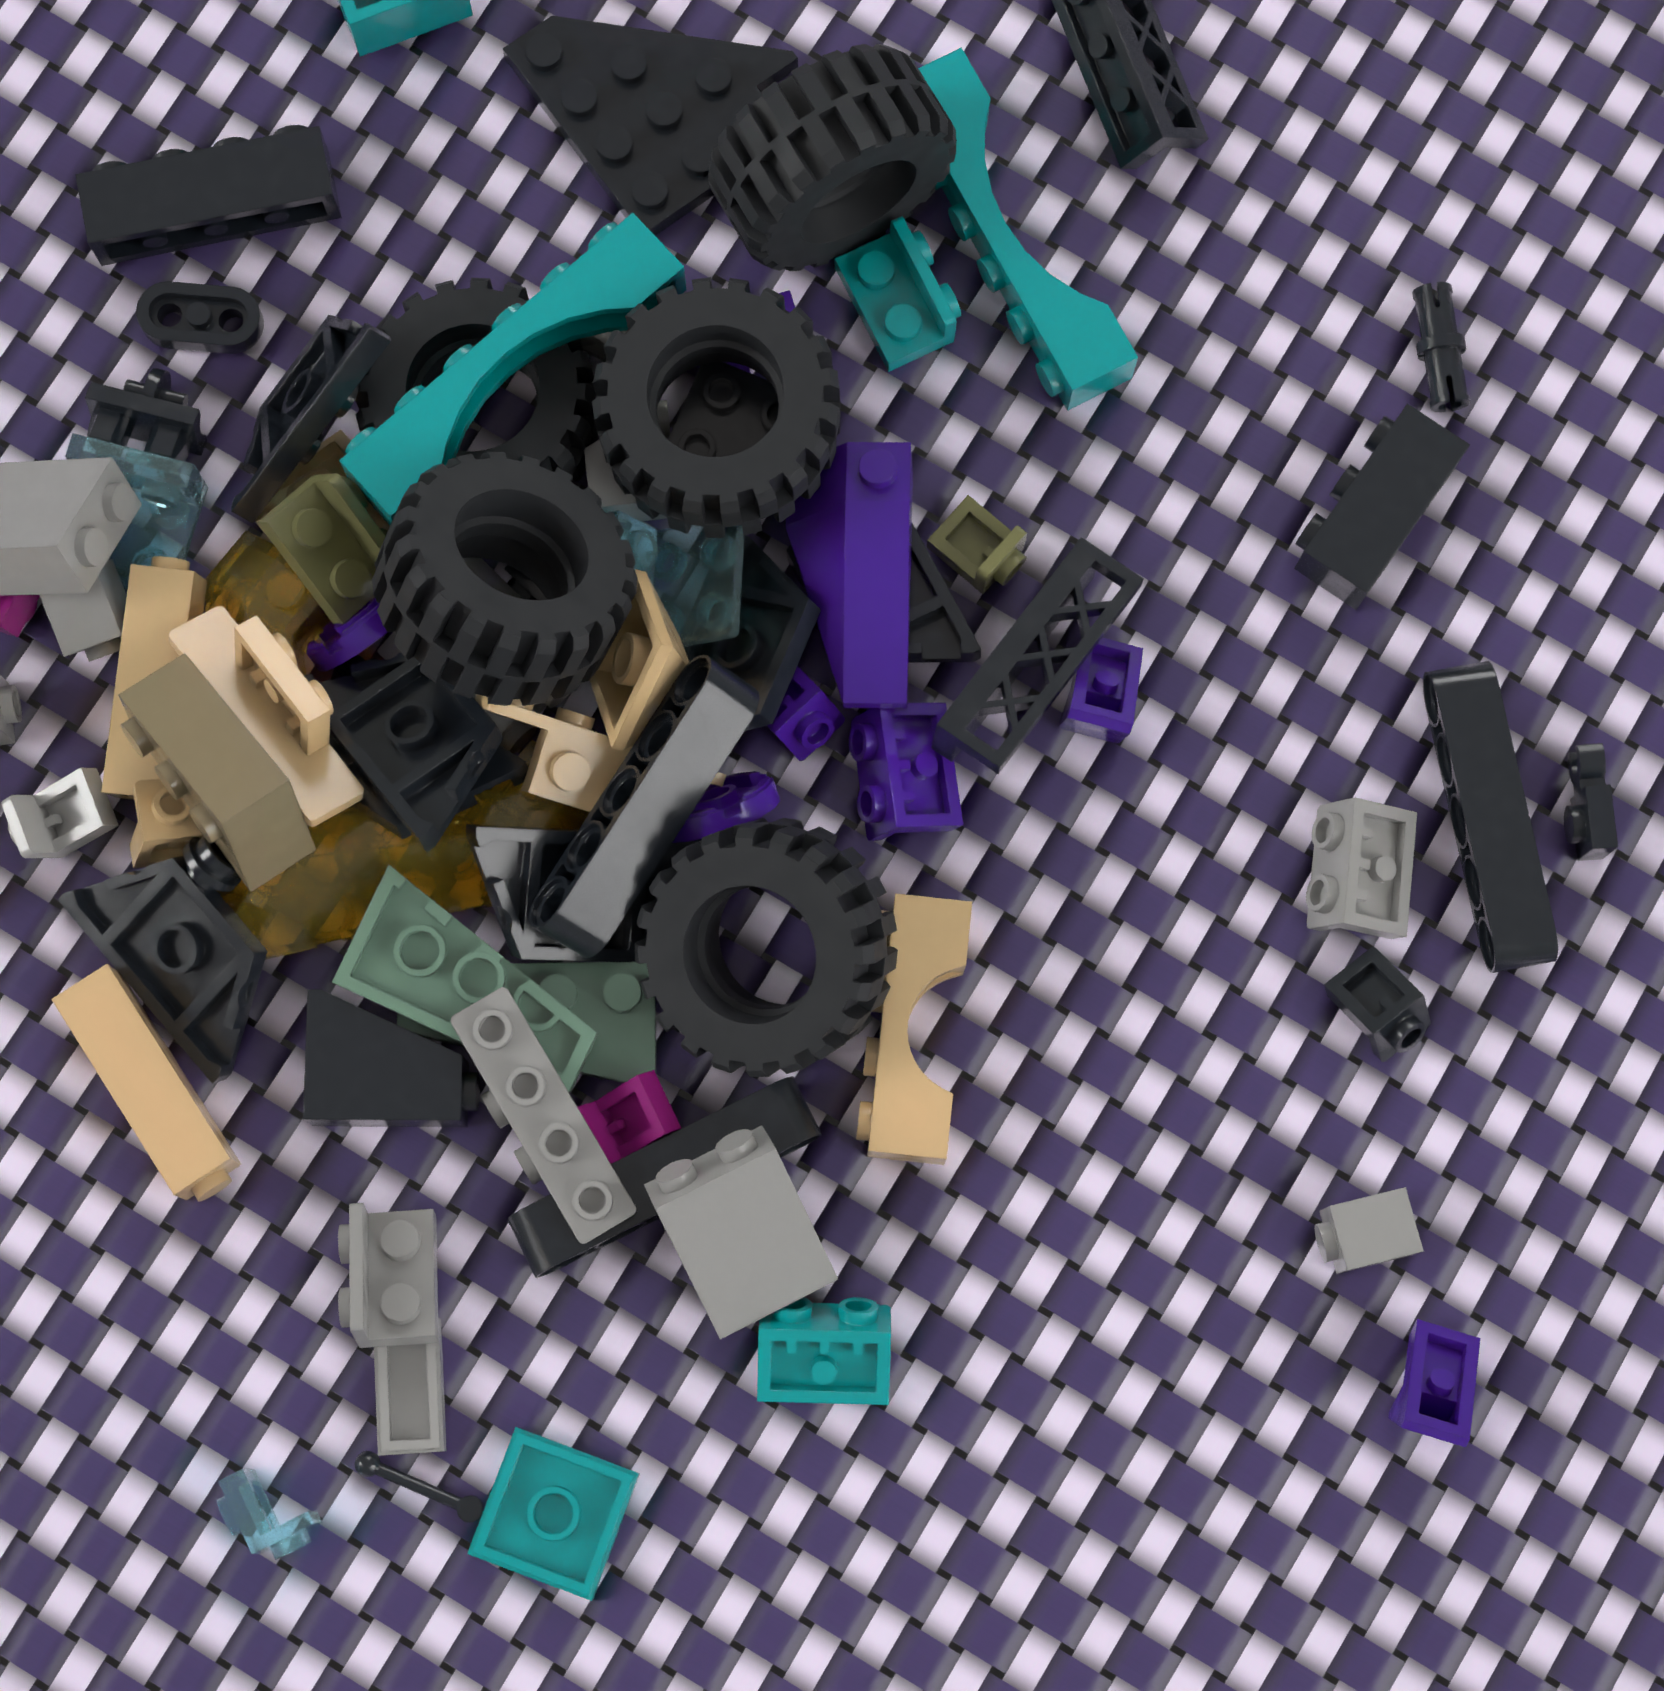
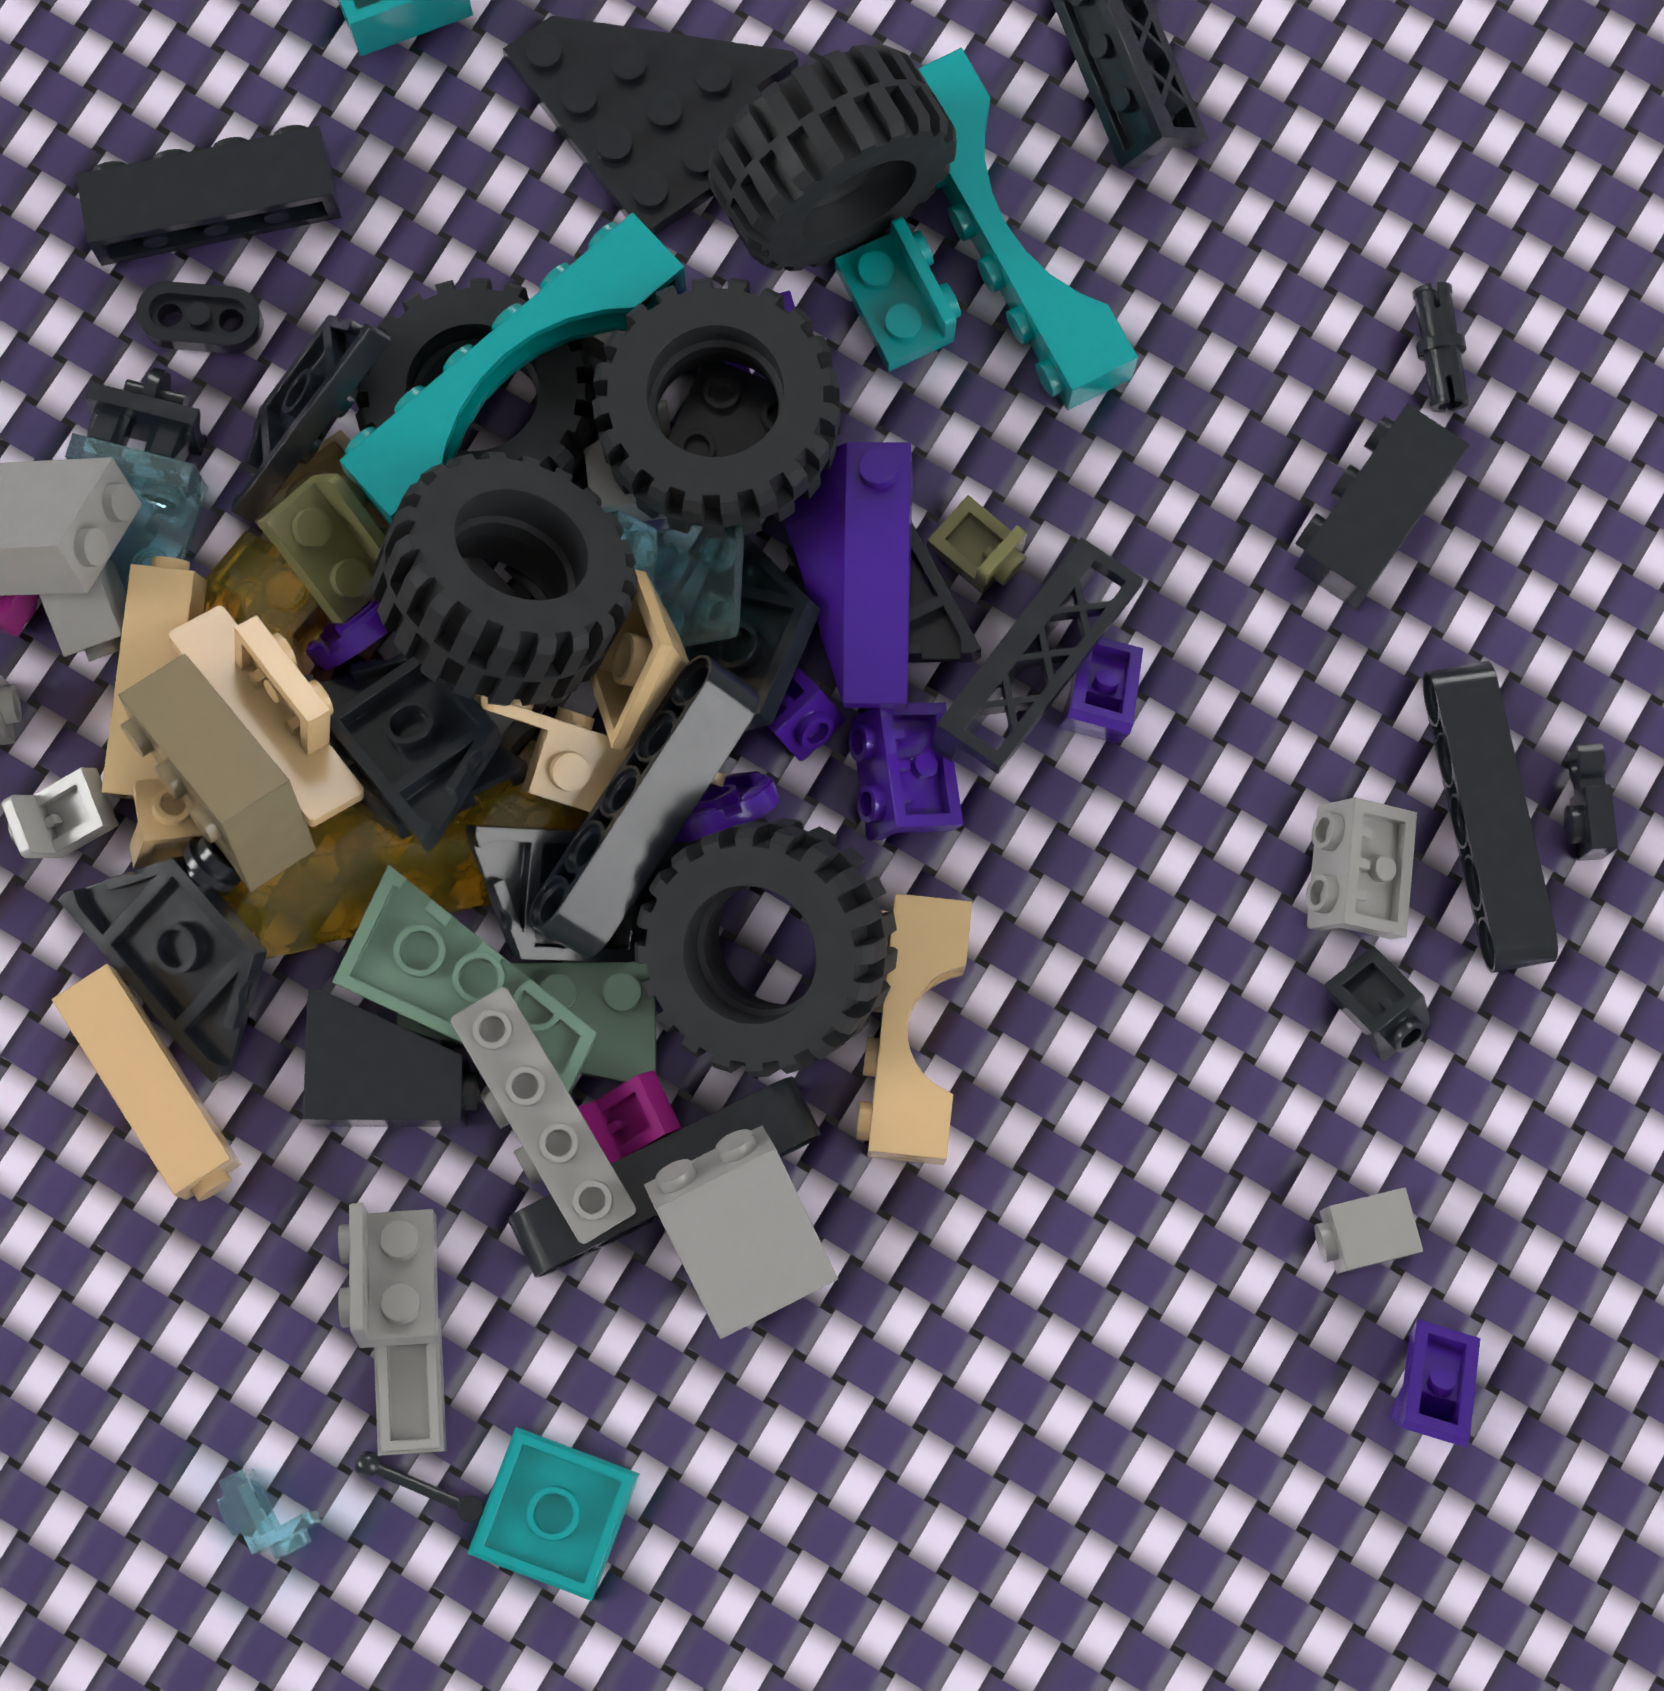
teal bracket [757,1297,891,1405] -> none

